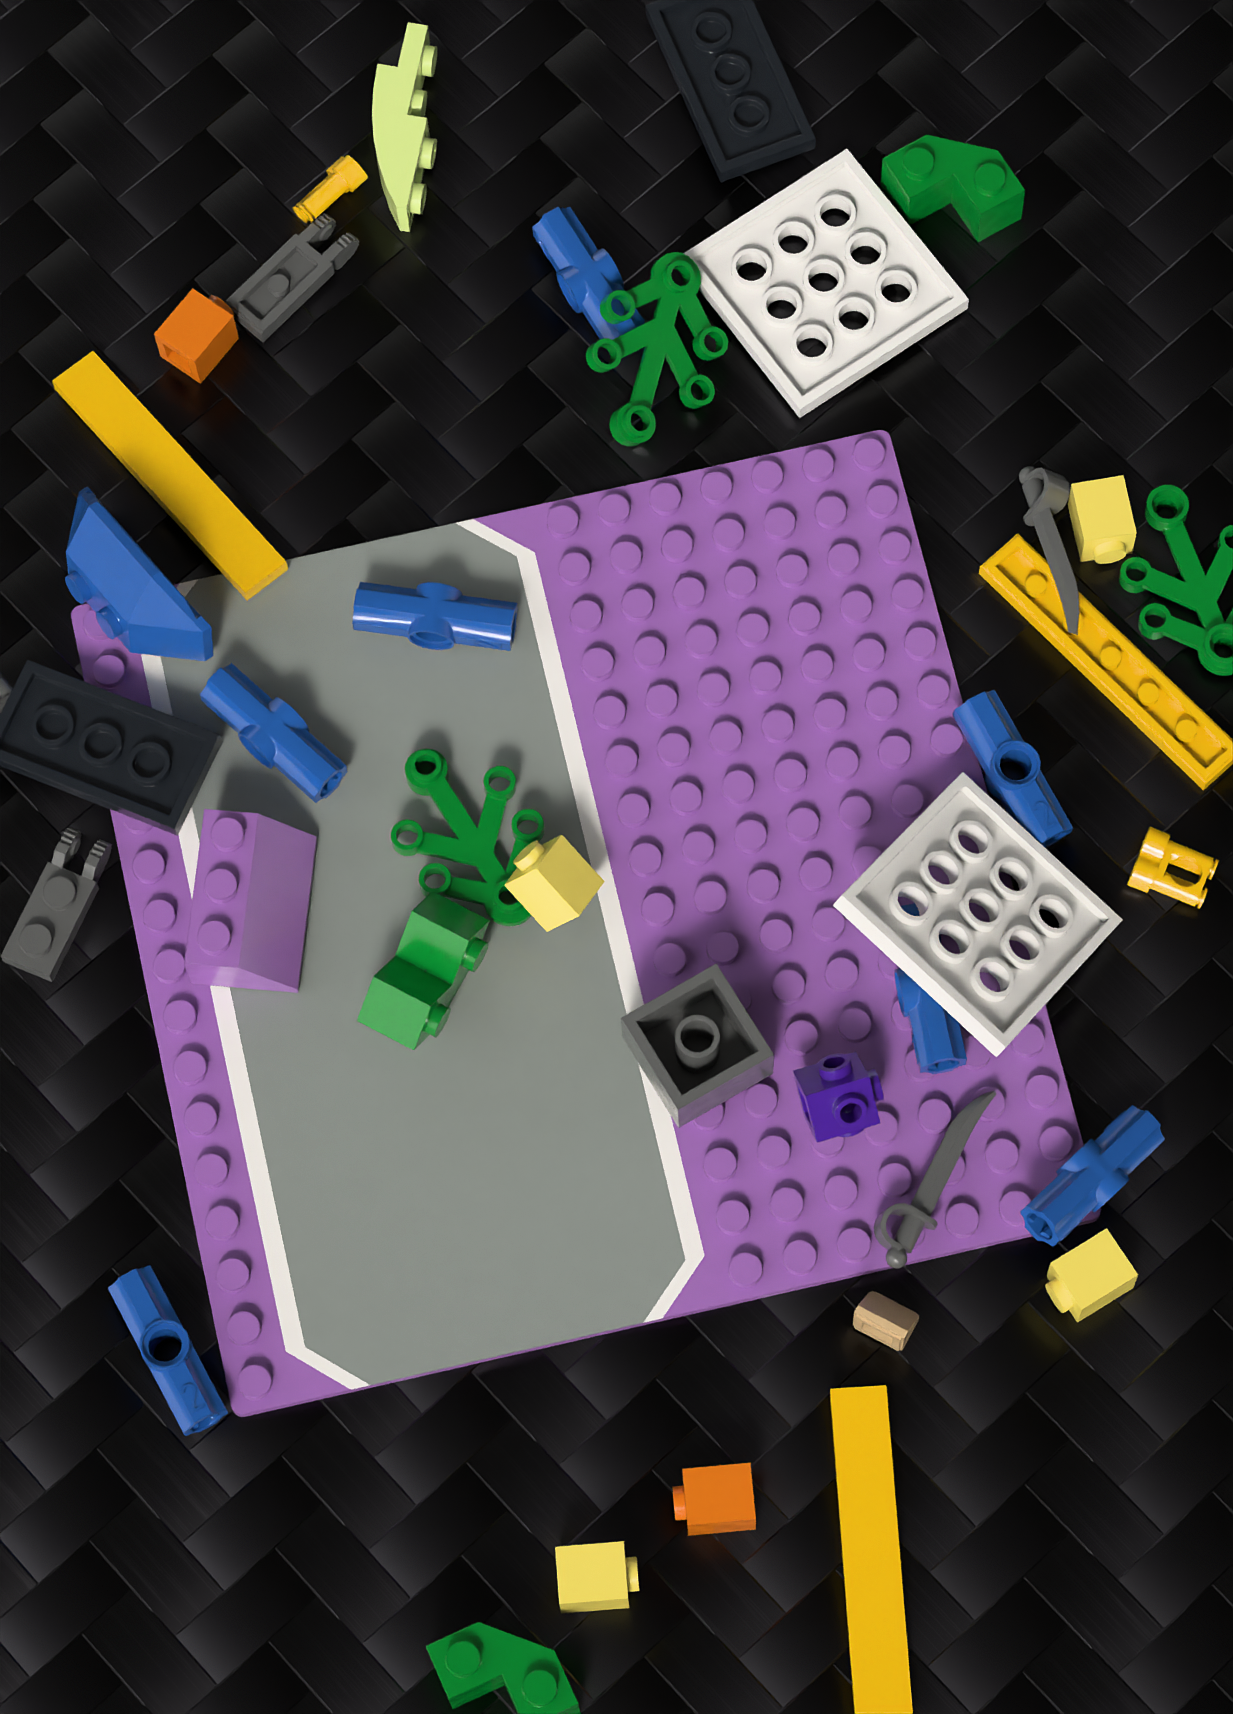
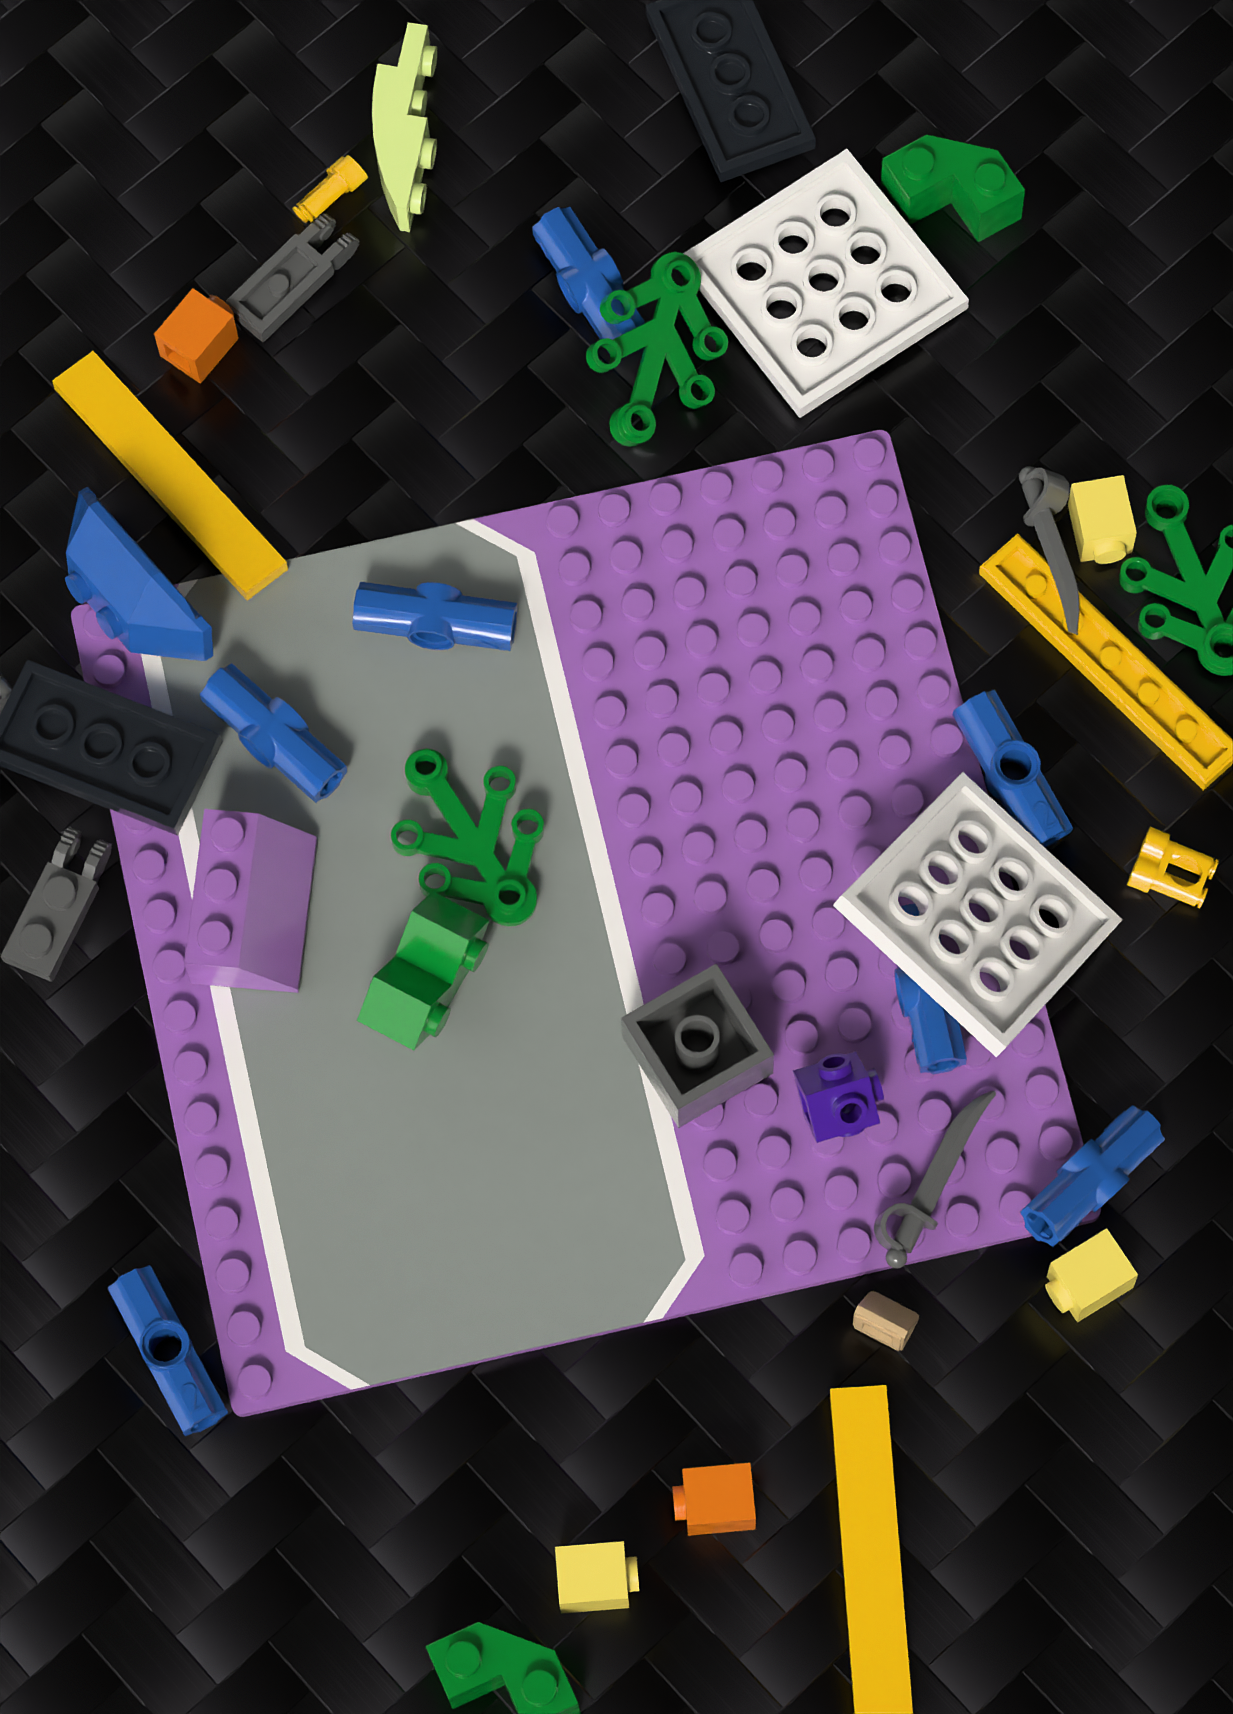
light yellow brick [504,835,605,932] -> none

